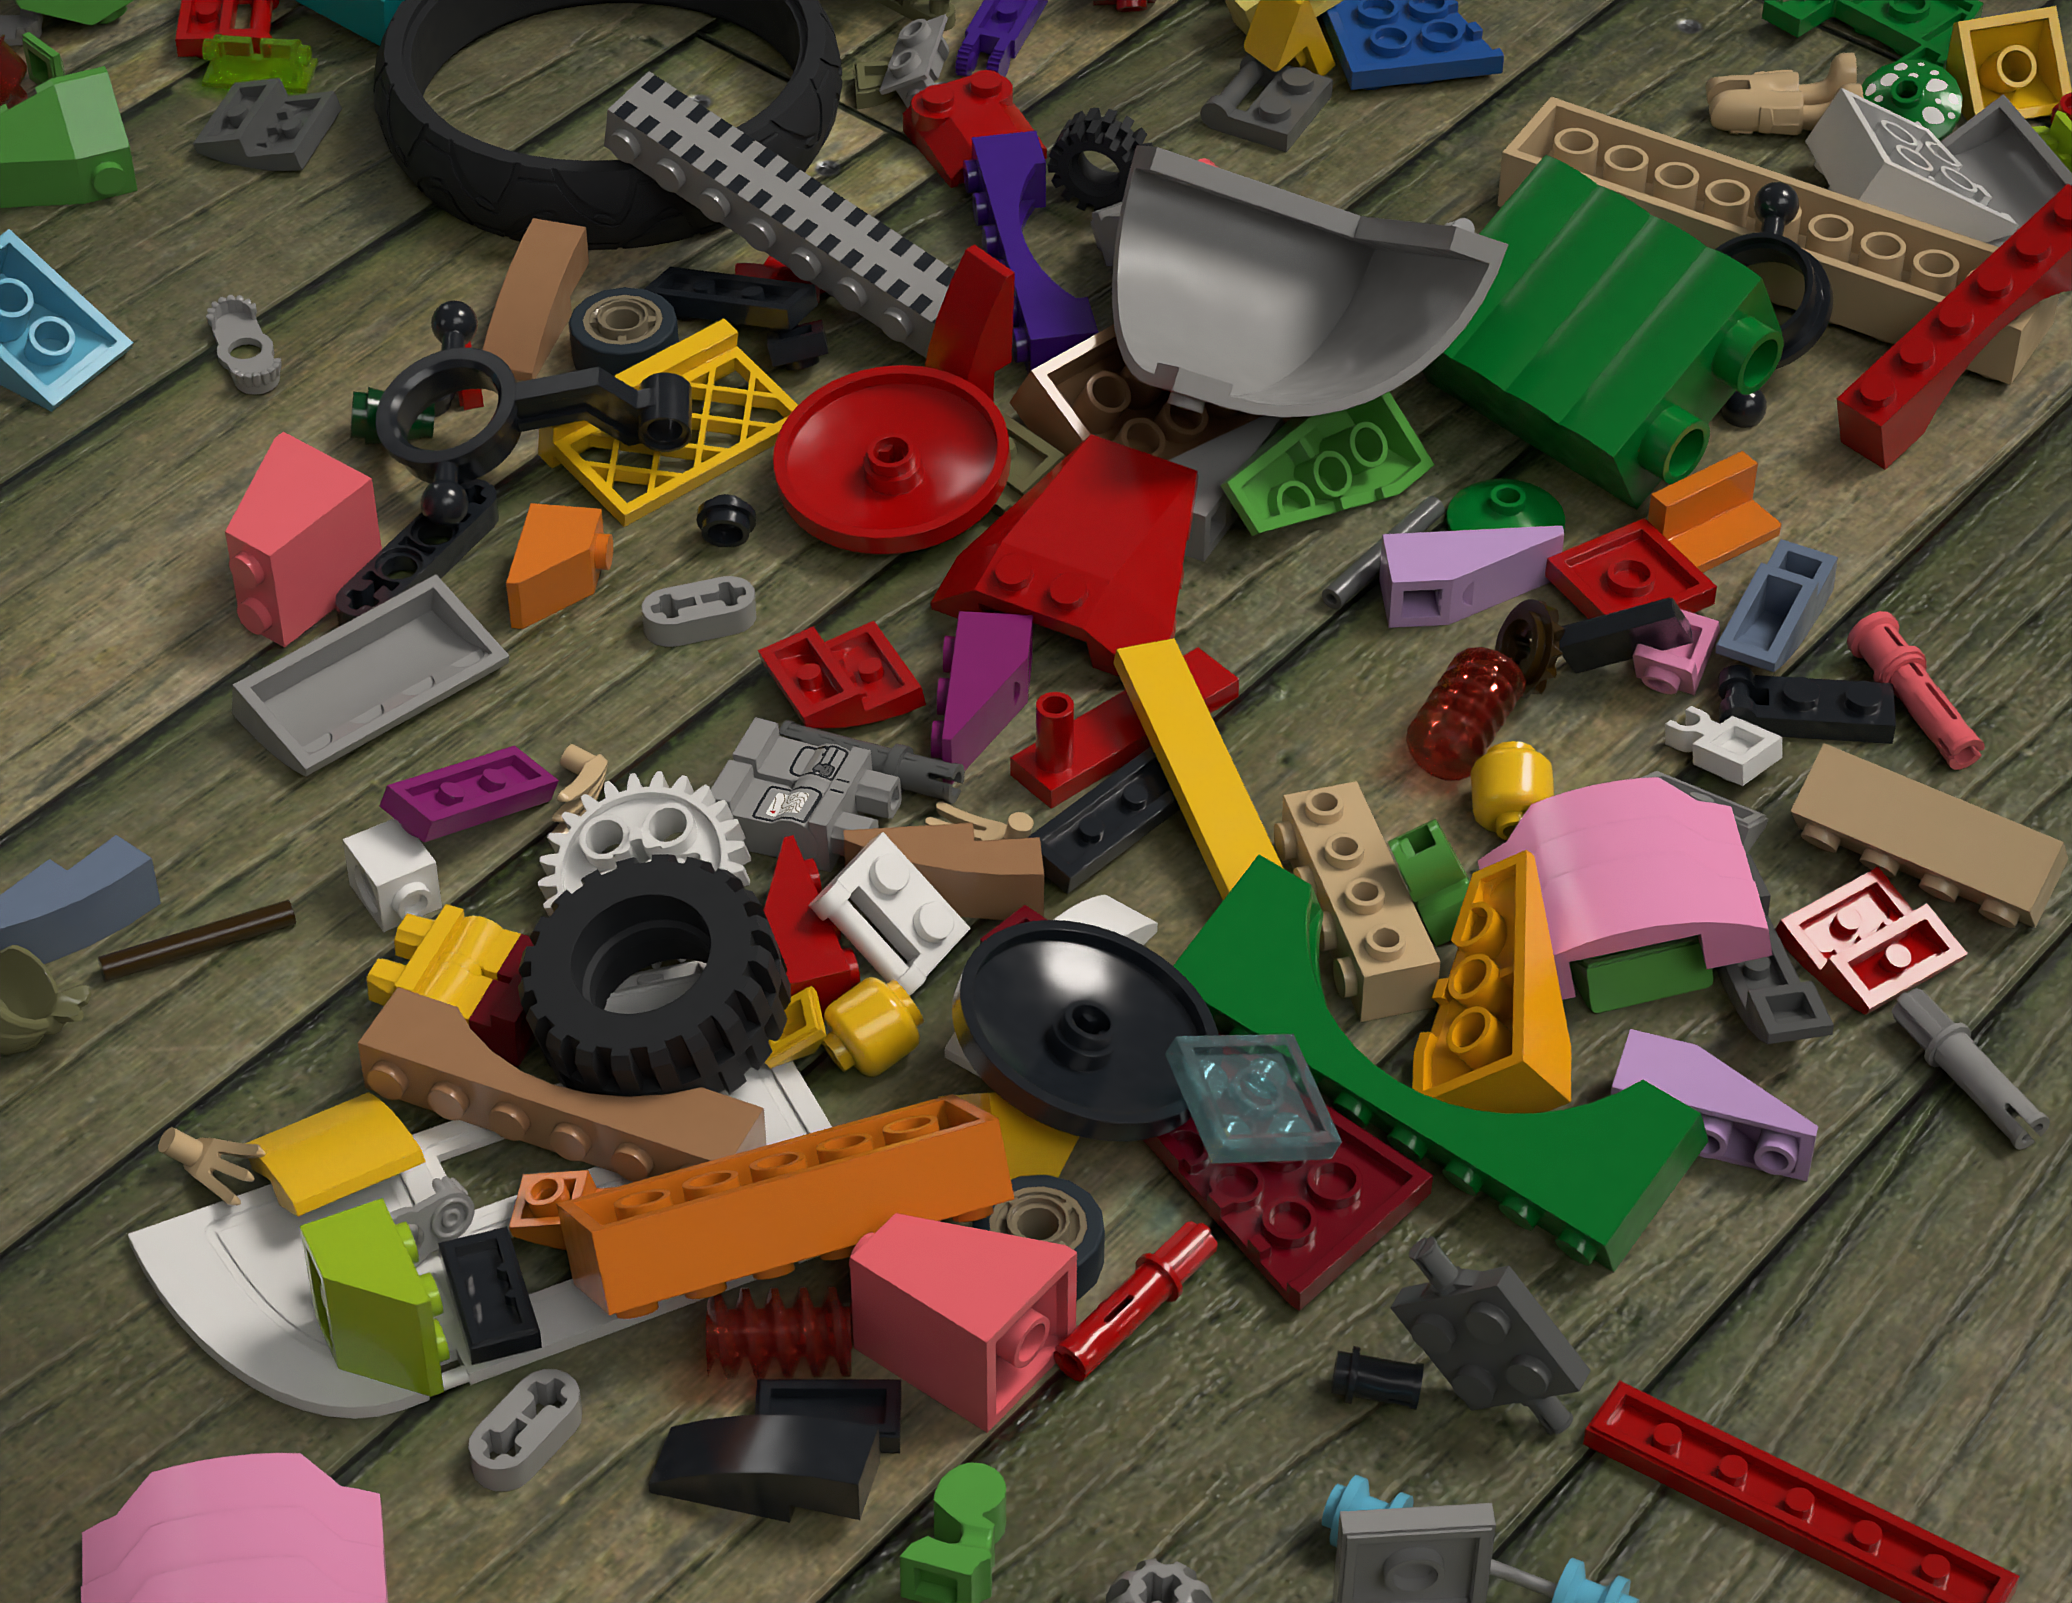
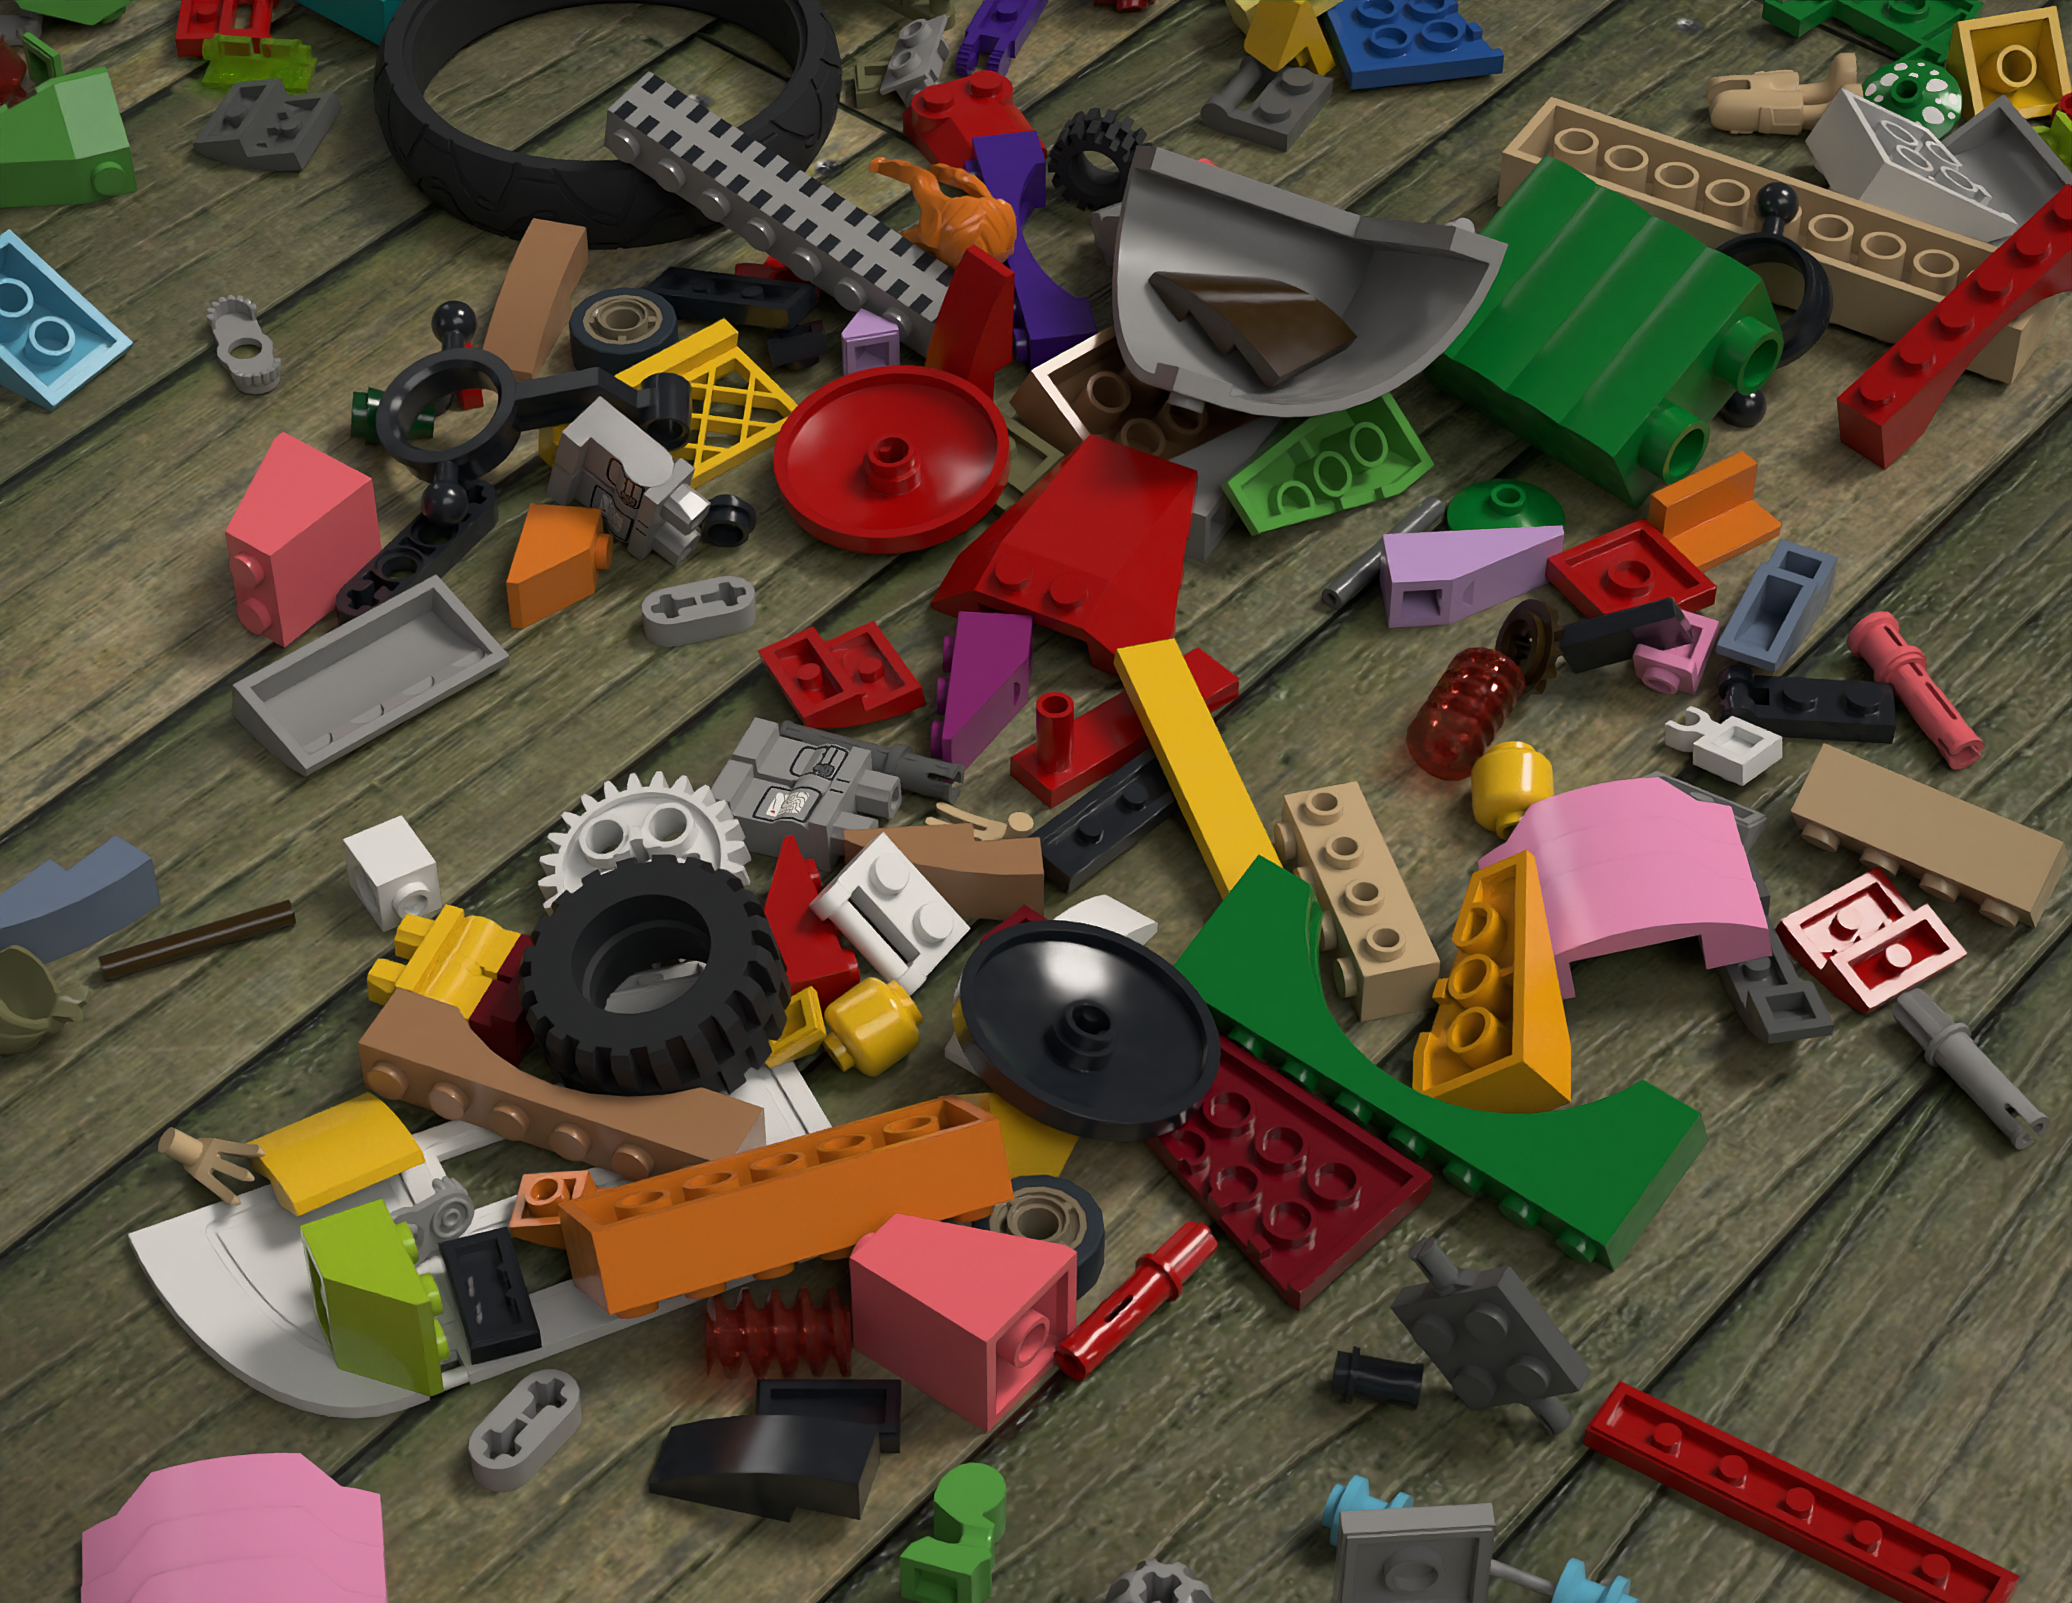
magenta plate [379,745,559,843] -> none
tan piece [552,744,608,834] -> none
clear light blue plate [1165,1034,1342,1164] -> none
bright green leg [1388,818,1470,947] -> none
bright green slope [1569,935,1713,1013] -> none
lavender slope [1611,1029,1818,1181] -> none
none -> light grey hips [546,396,711,567]
none -> lavender slope [841,308,900,376]
none -> orange hair [868,157,1017,271]
none -> dark brown slope [1148,271,1357,390]

